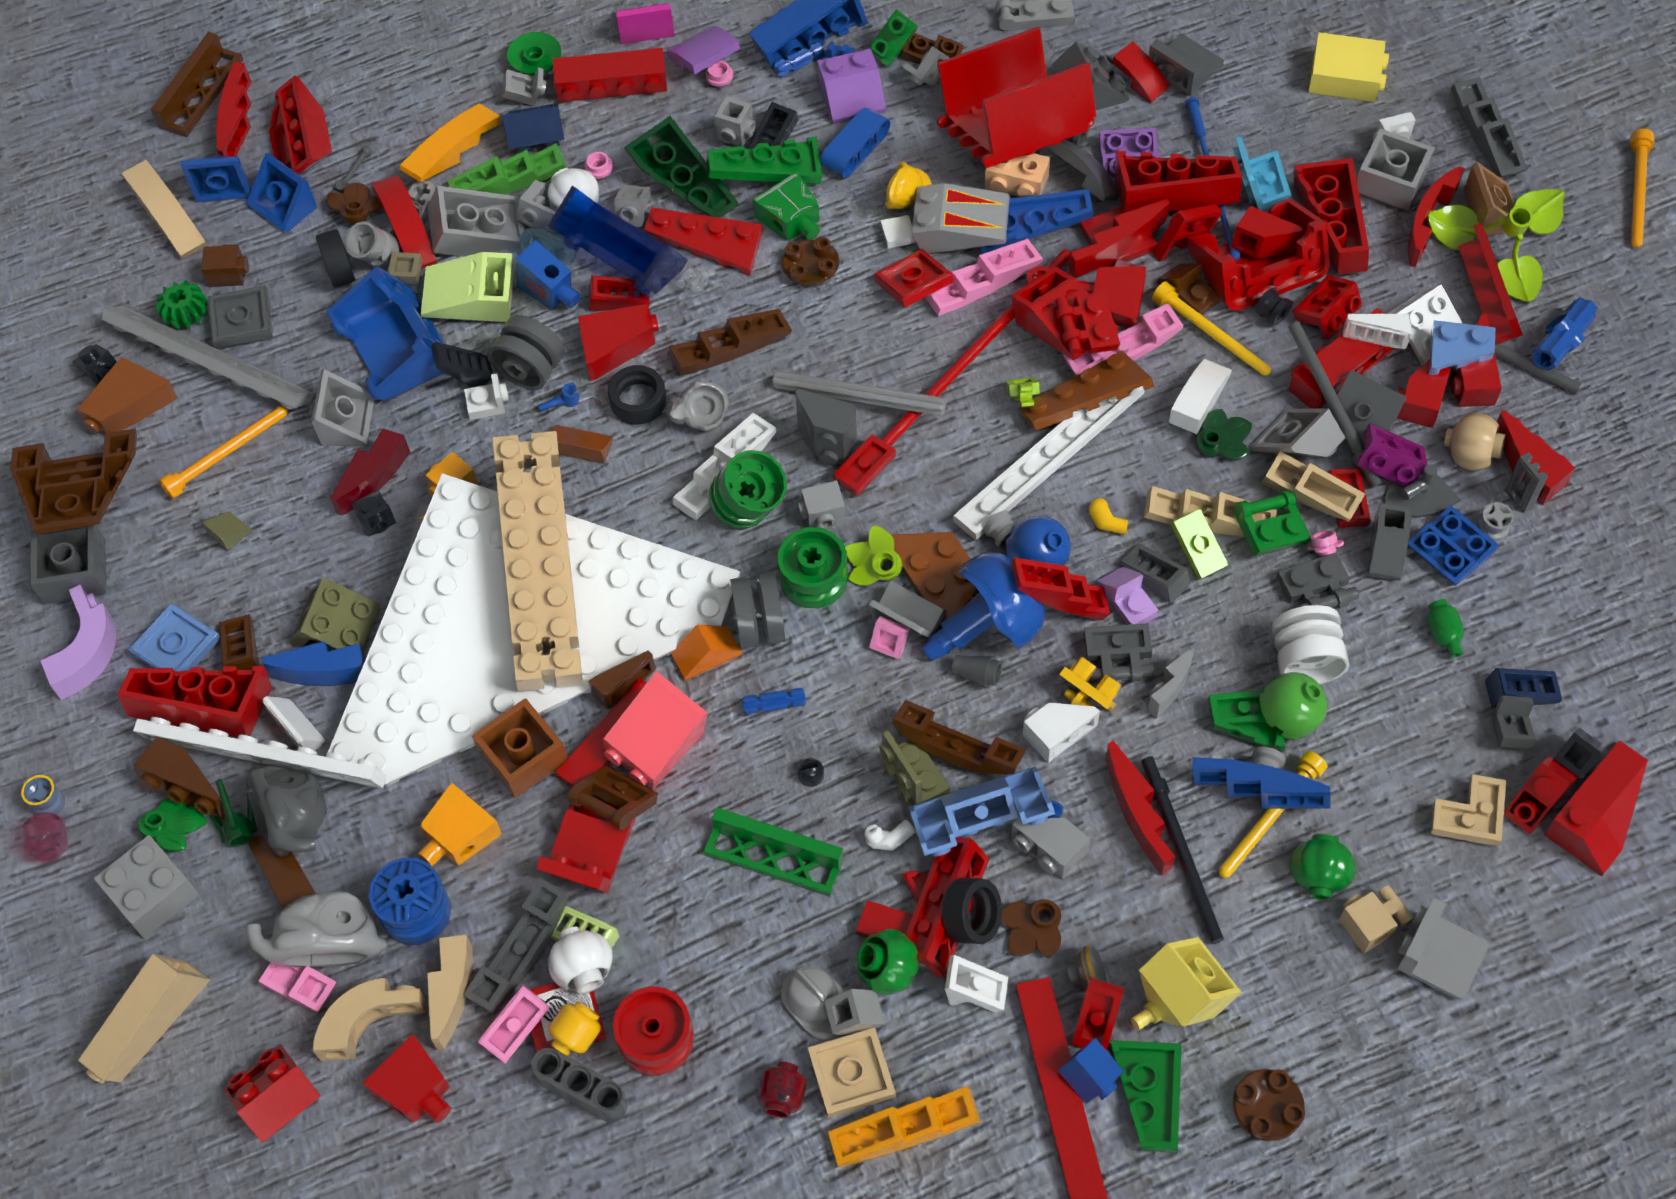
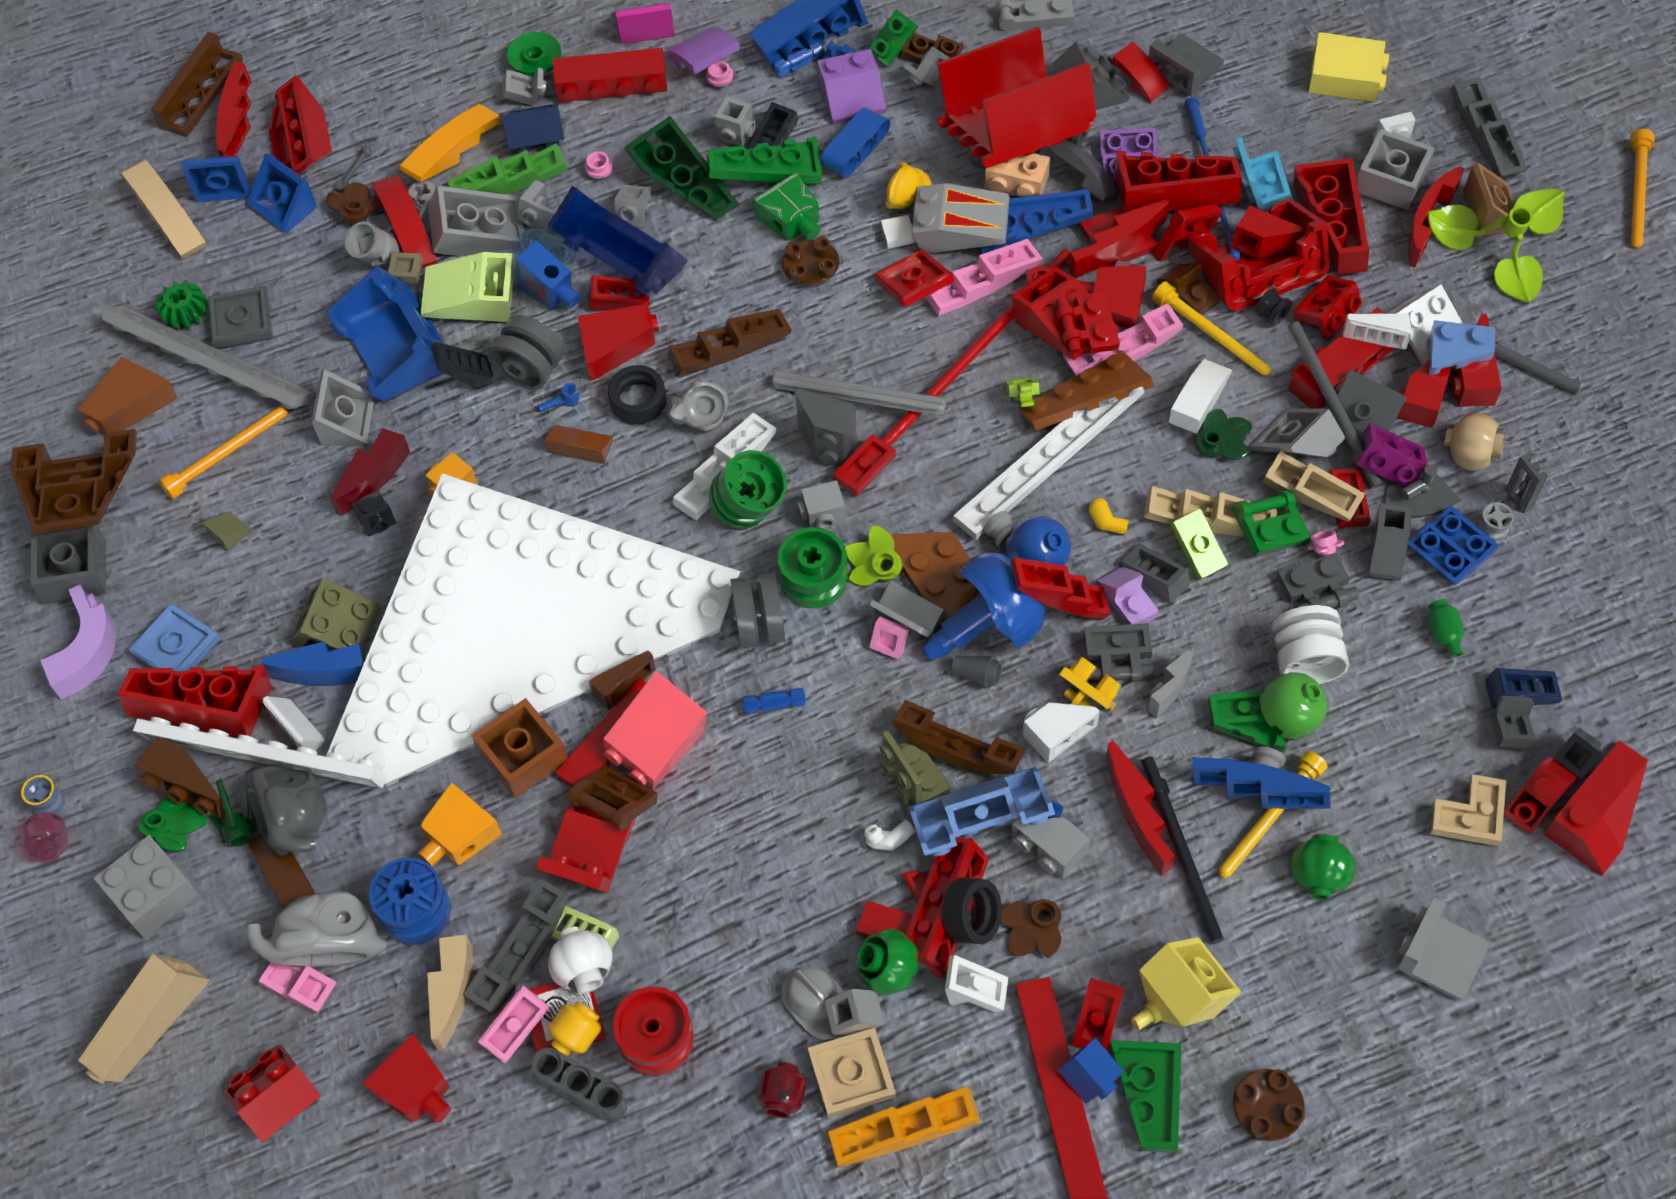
black bracket [72,344,117,386] -> none
reddish brown brick [201,244,249,287] -> none
reddish brown slope [219,614,260,670] -> none
tan arch [313,978,426,1061] -> none
black tyre [315,229,356,288] -> none
white bracket [464,373,509,420] -> none
tan brick [492,431,583,692] -> none
white plant [547,168,599,220] -> none
red wing [644,207,763,276] -> none
orange slope [671,625,742,680] -> none
green fence [704,807,844,897] -> none
black hinge [798,758,824,787] -> none
dark grey piece [1067,943,1107,990] -> none
tan brick [1339,885,1414,954] -> none
red fence [1458,223,1523,345] -> none
red slope [1497,409,1576,505] -> none
blue piece [1532,297,1597,371] -> none

